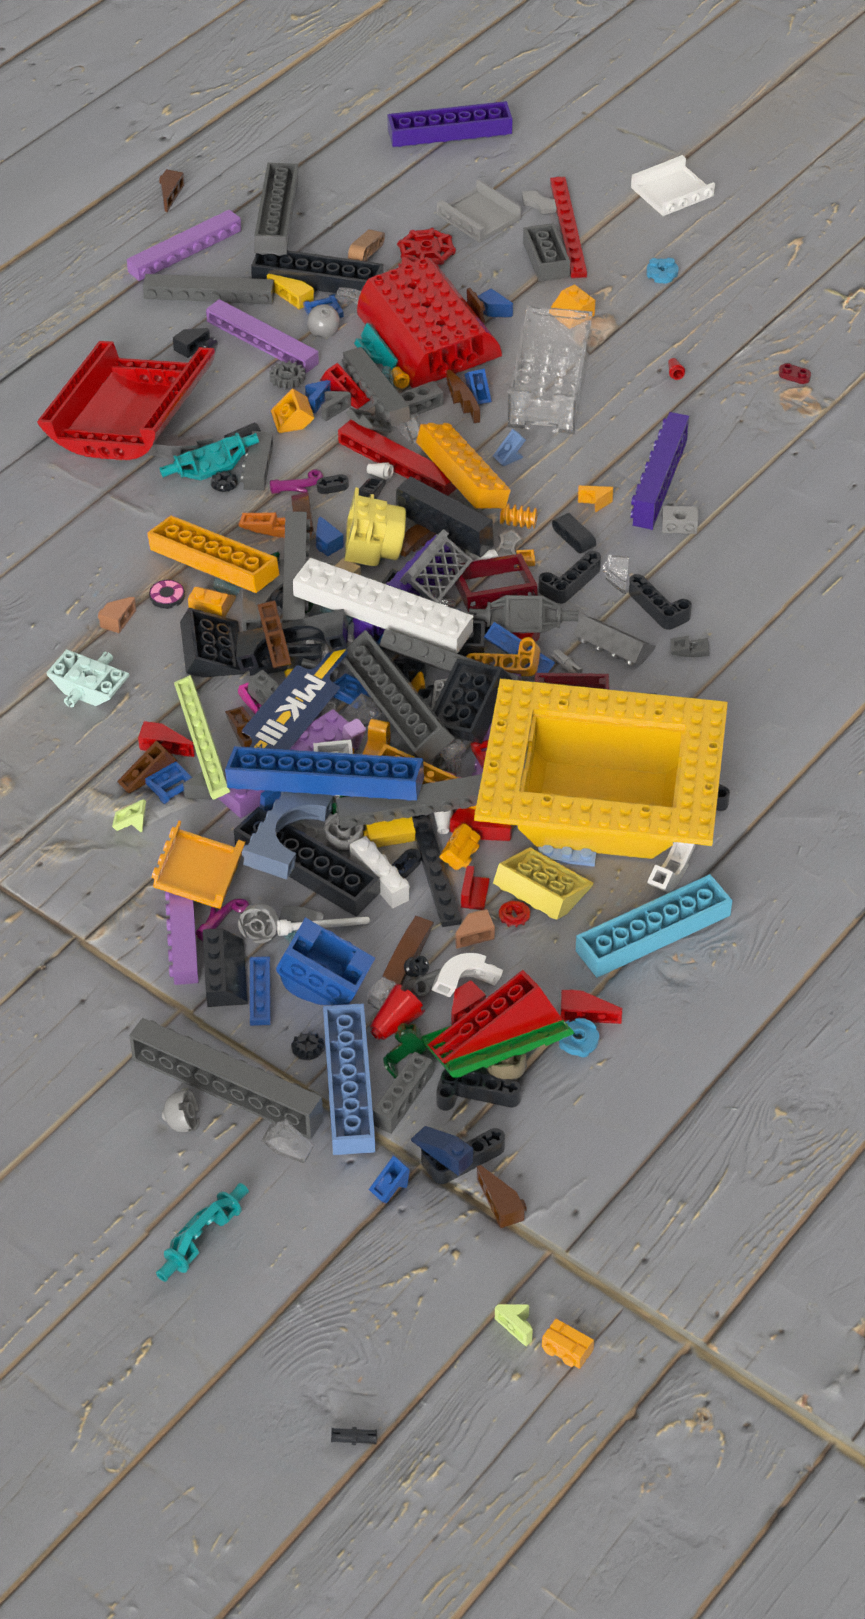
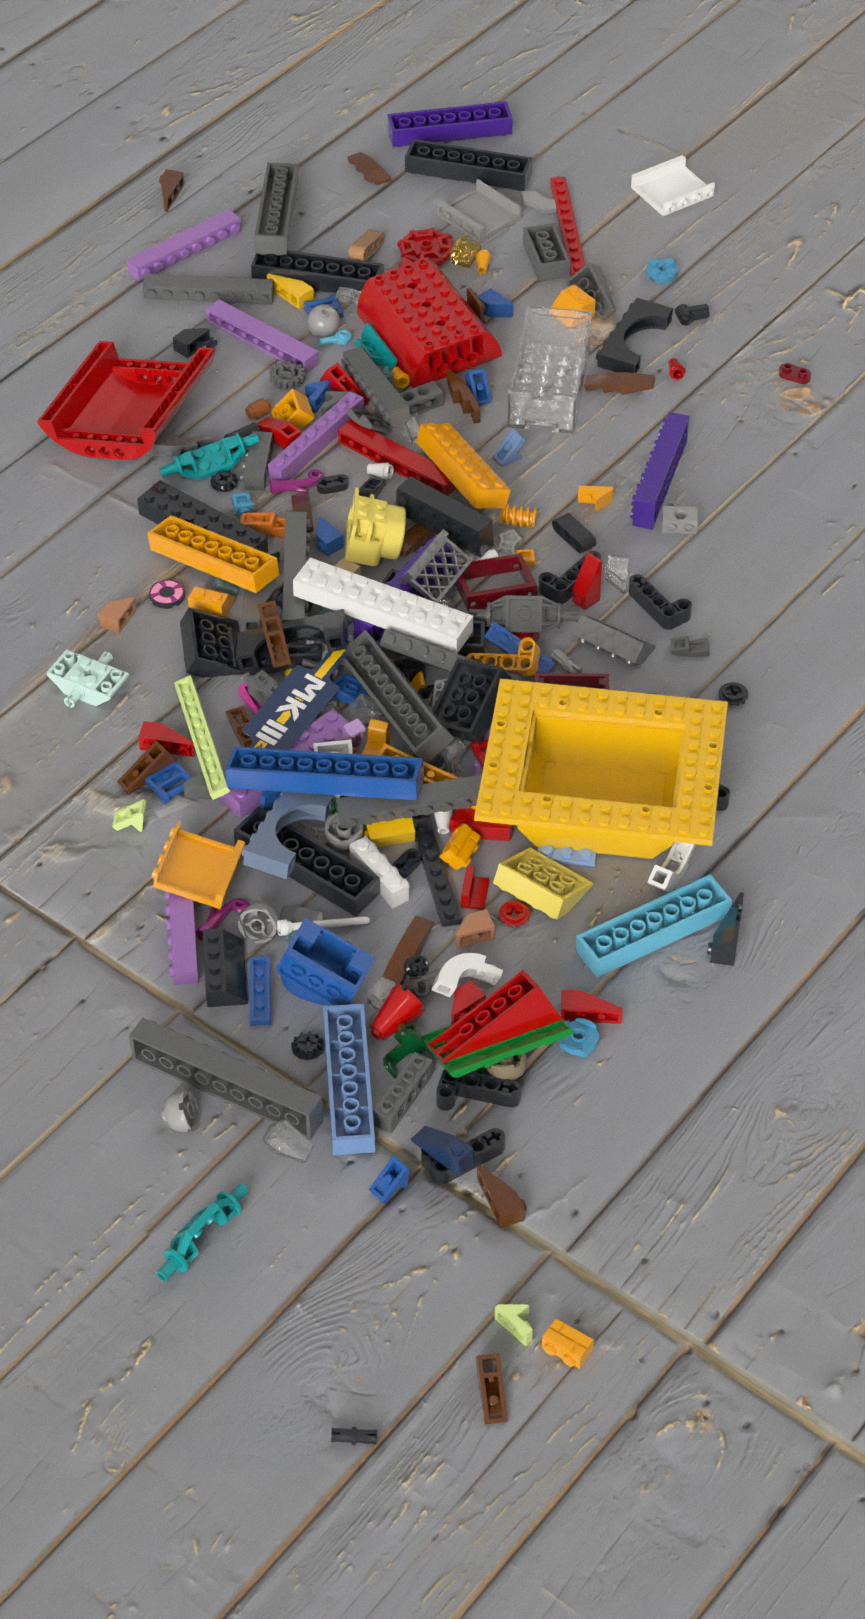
none -> black brick [137,480,268,553]
none -> dark azure bracket [231,492,255,516]
none -> dark orange brick [245,398,271,420]
none -> red slope [257,417,301,450]
none -> medium lavender brick [268,391,364,481]
none -> medium azure plate [319,330,352,345]
none -> reddish brown slope [348,152,392,185]
none -> black brick [405,139,532,191]
none -> clear yellow bracket [450,233,481,268]
none -> light orange cone [475,250,491,274]
none -> reddish brown slope [475,1353,508,1424]
none -> dark grey wedge [566,262,616,321]
none -> red slope [572,552,602,610]
none -> reddish brown slope [584,372,655,395]
none -> black arch [596,298,673,373]
none -> black piece [675,304,710,326]
none -> black wedge [707,892,744,966]
none -> black gear [719,682,748,706]

